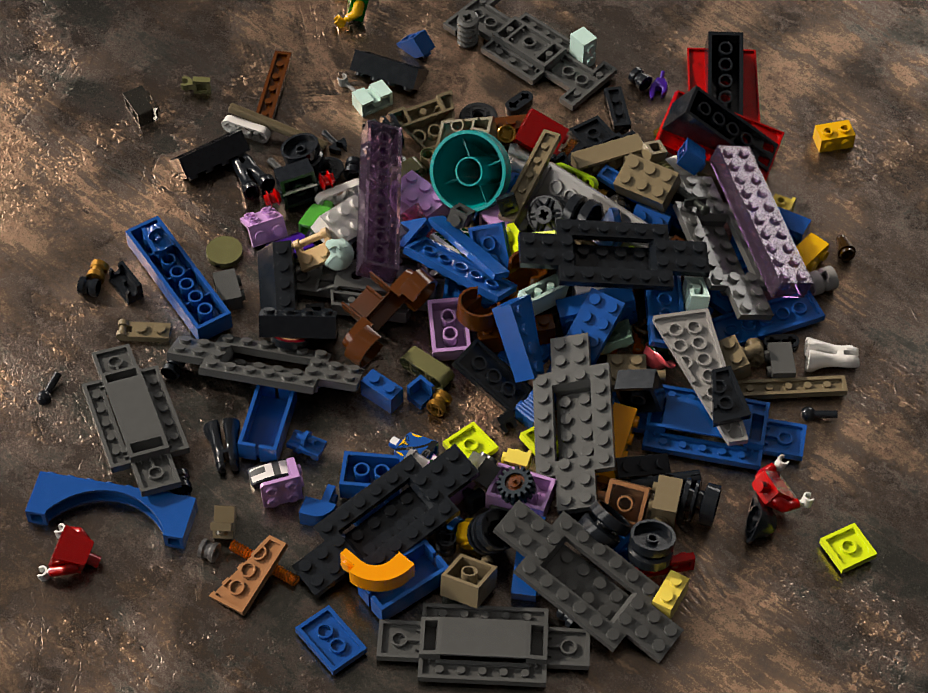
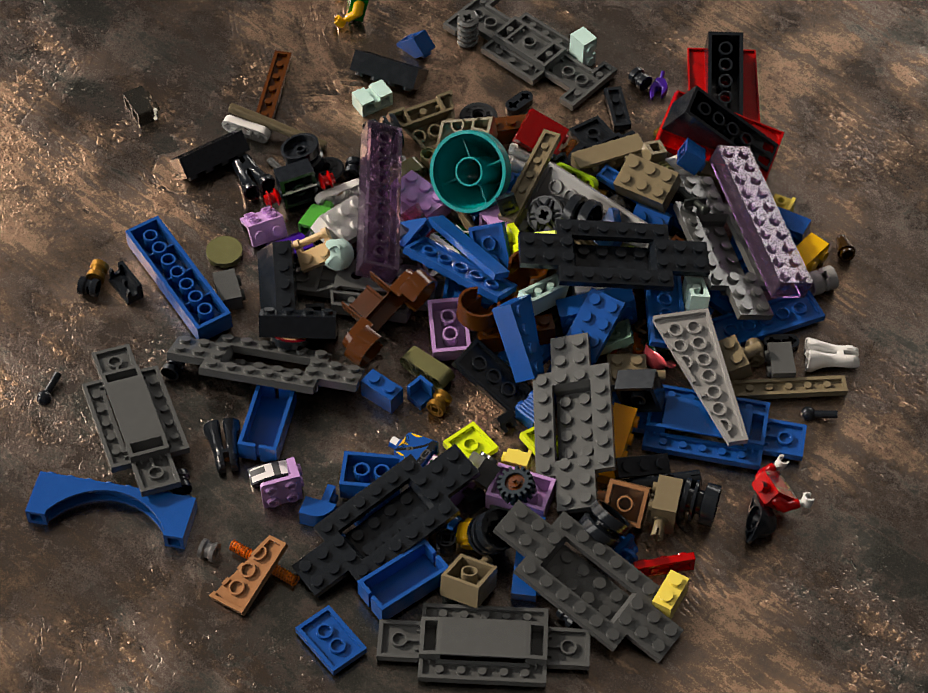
red torso [37,523,101,582] -> none
dark tan plate [116,319,172,343] -> none
blue hips [141,222,172,258] -> none
olive plate [181,76,212,94] -> none
dark tan brick [210,505,238,539] -> none
blue hips [286,429,327,461] -> none
black bar [321,130,347,155] -> none
light grey hand [337,73,357,92] -> none
light orange arch [340,548,415,592] -> none
light grey pin [405,448,430,467] -> none
dark grey brick [446,203,475,229] -> none
pearl gold wheel [497,125,516,143] -> none
black wheel [627,519,676,572] -> none
black wing [711,365,752,427] -> none
yellow brick [813,120,856,153] -> none
neon yellow plate [819,523,877,574] -> none

